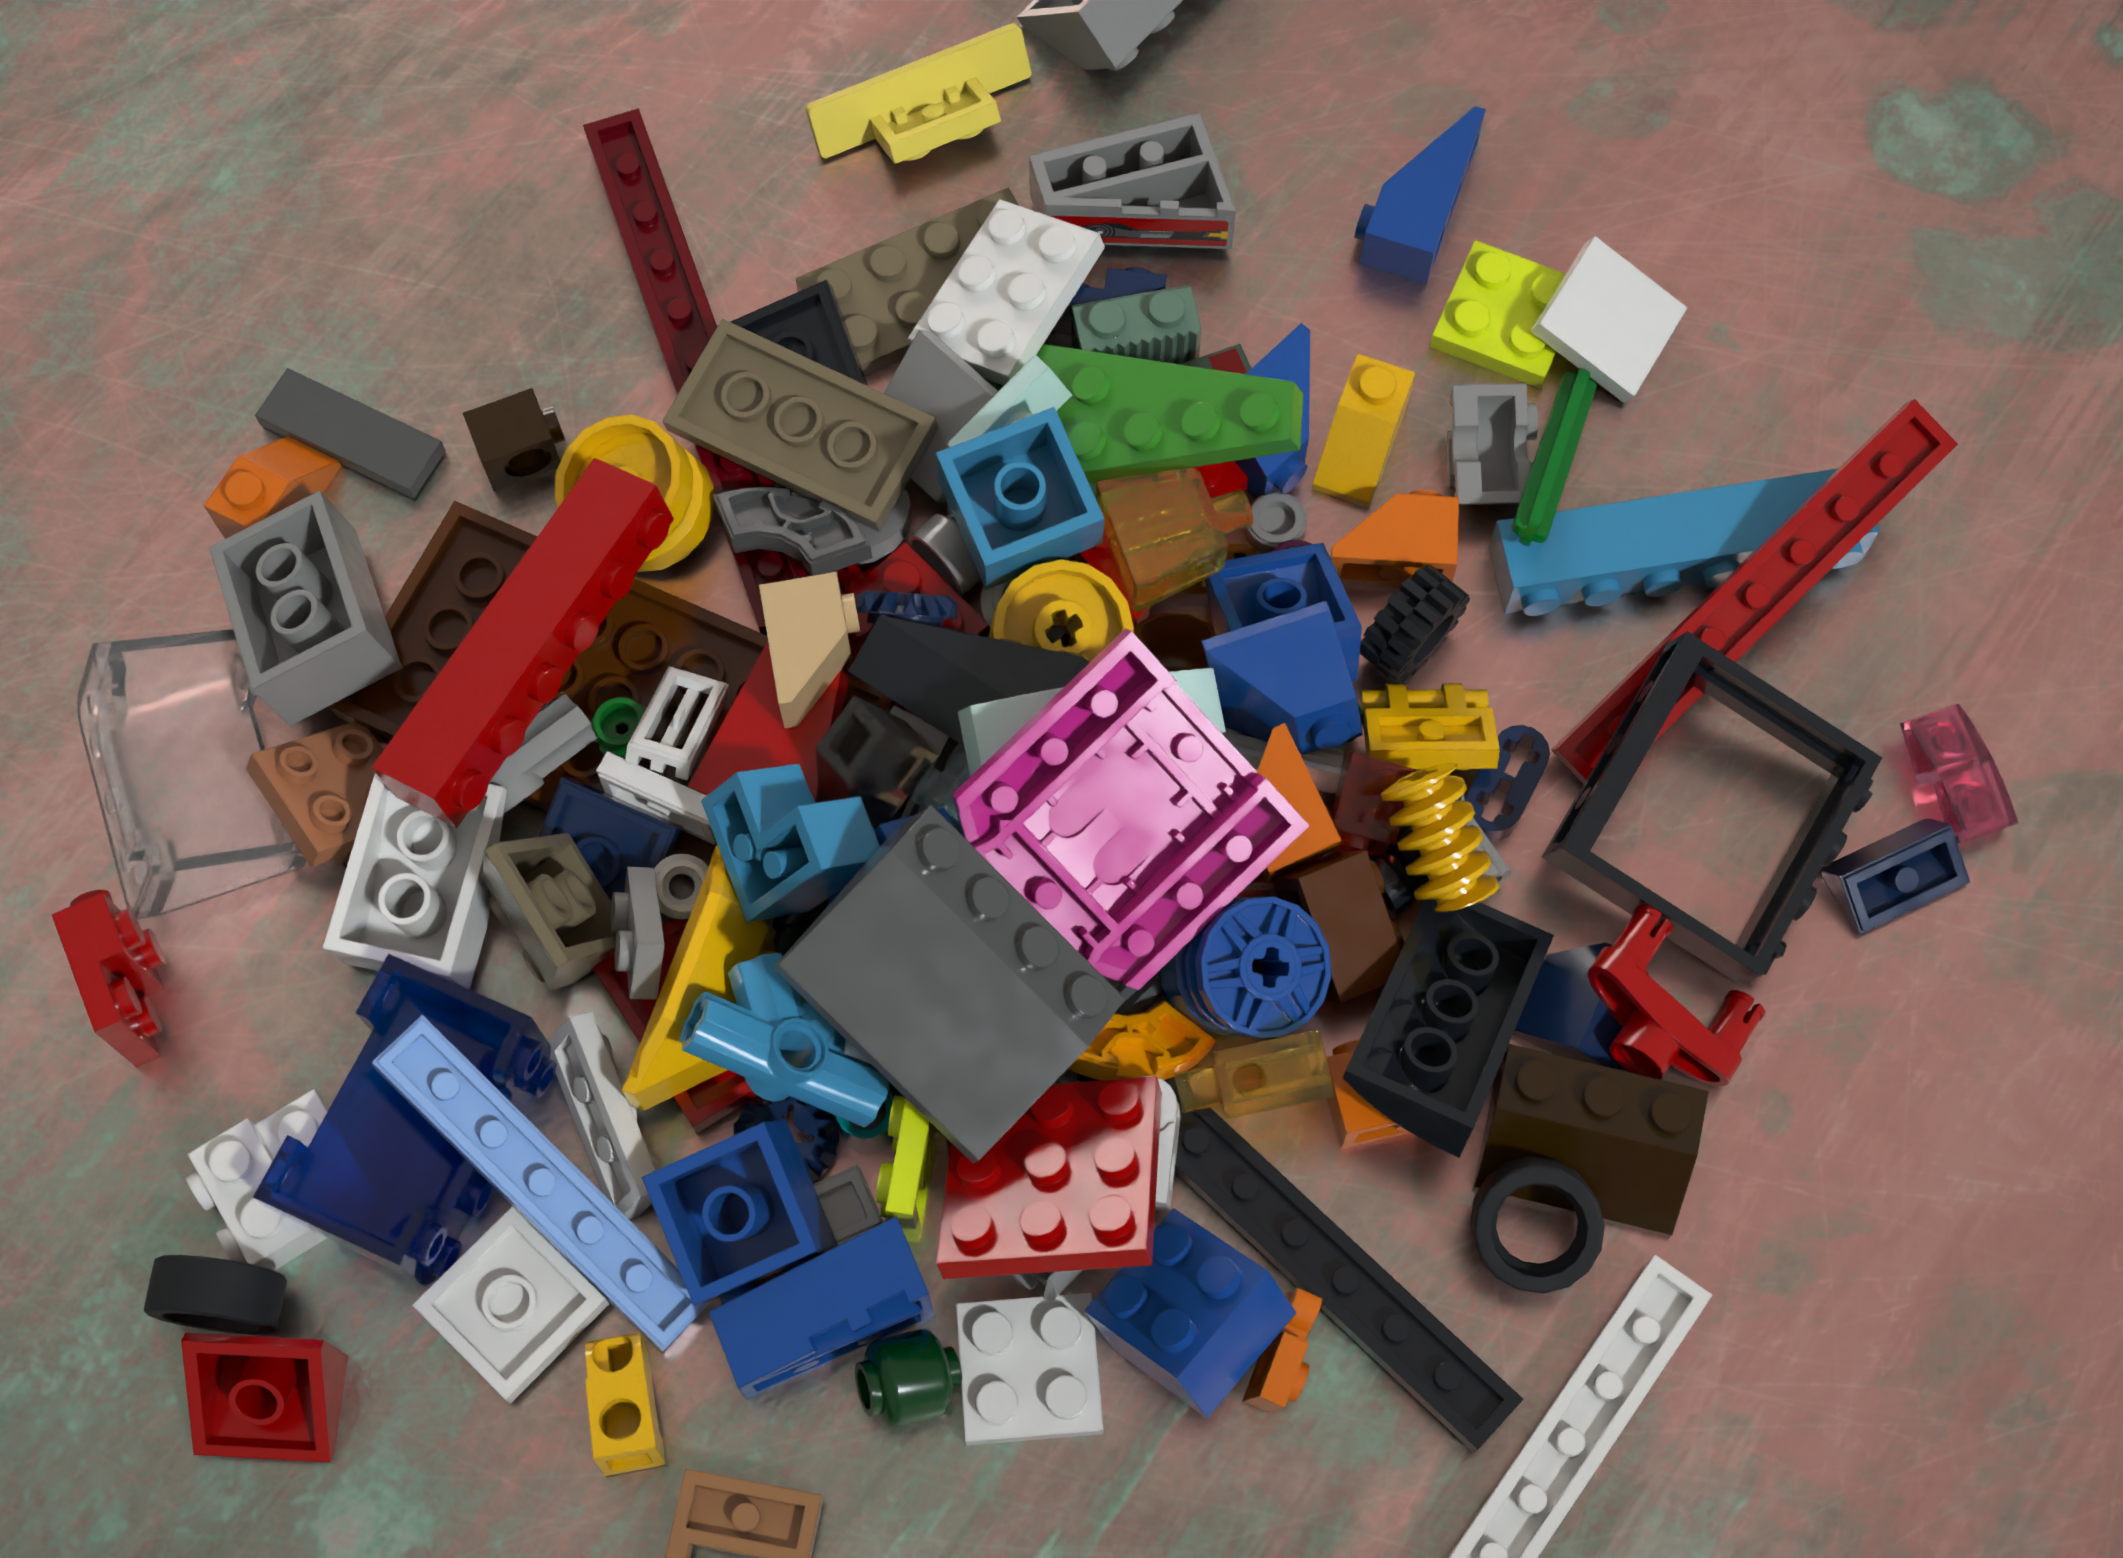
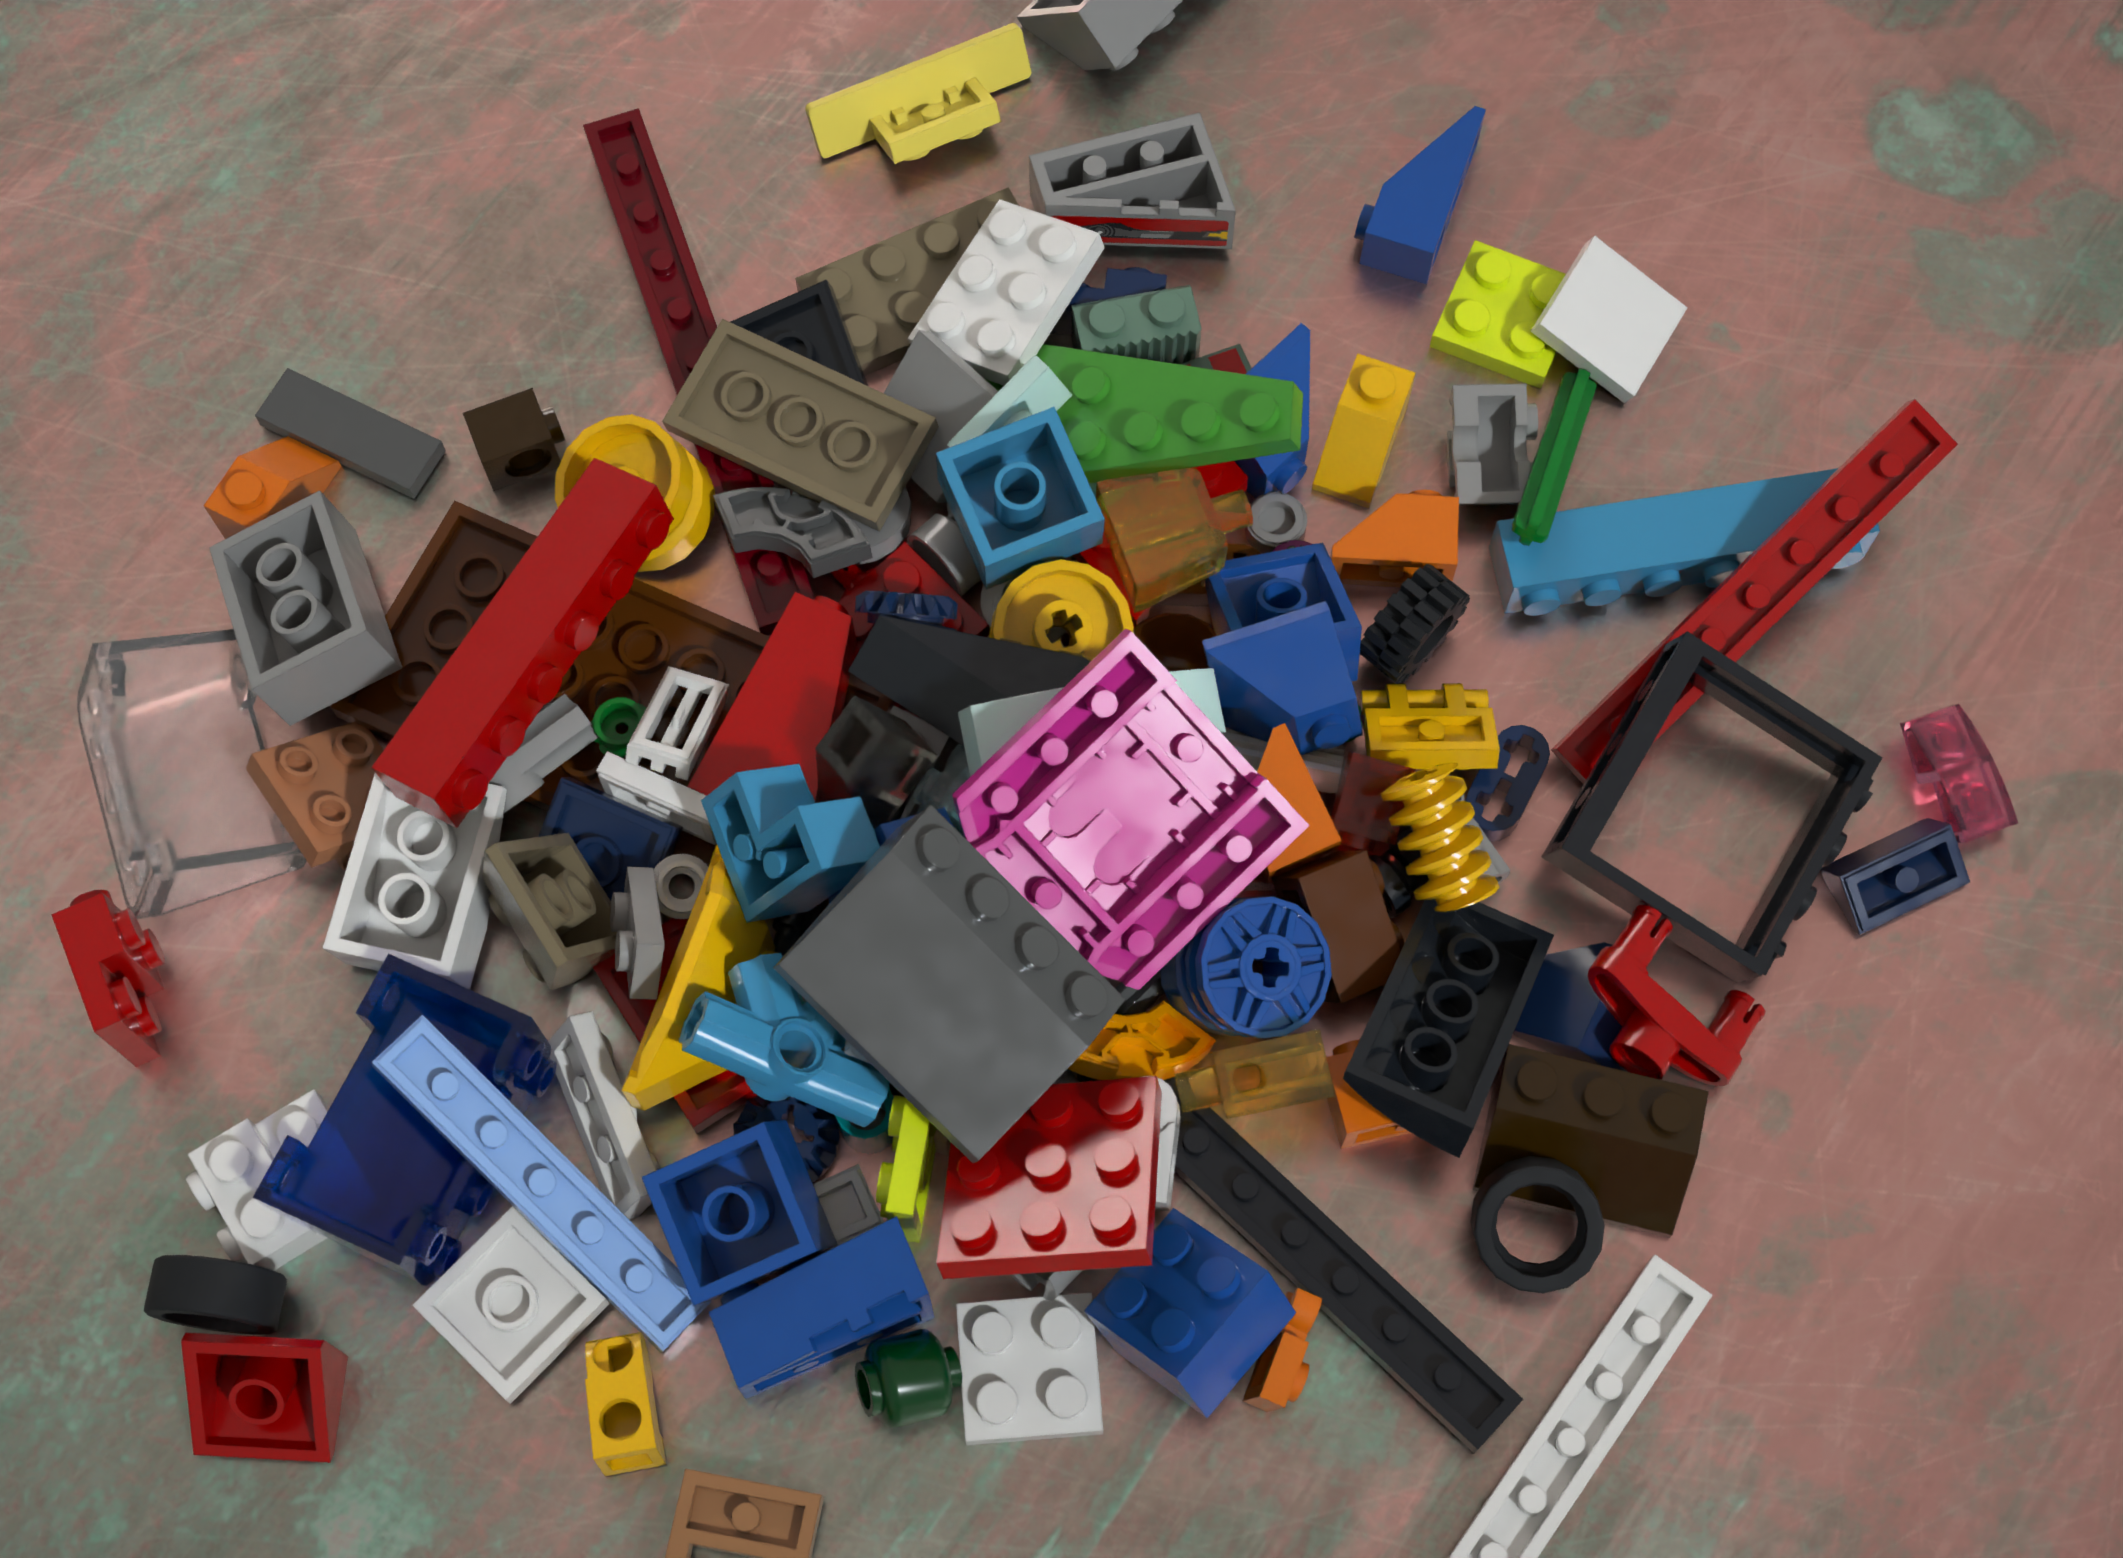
tan slope [759,572,860,729] -> none

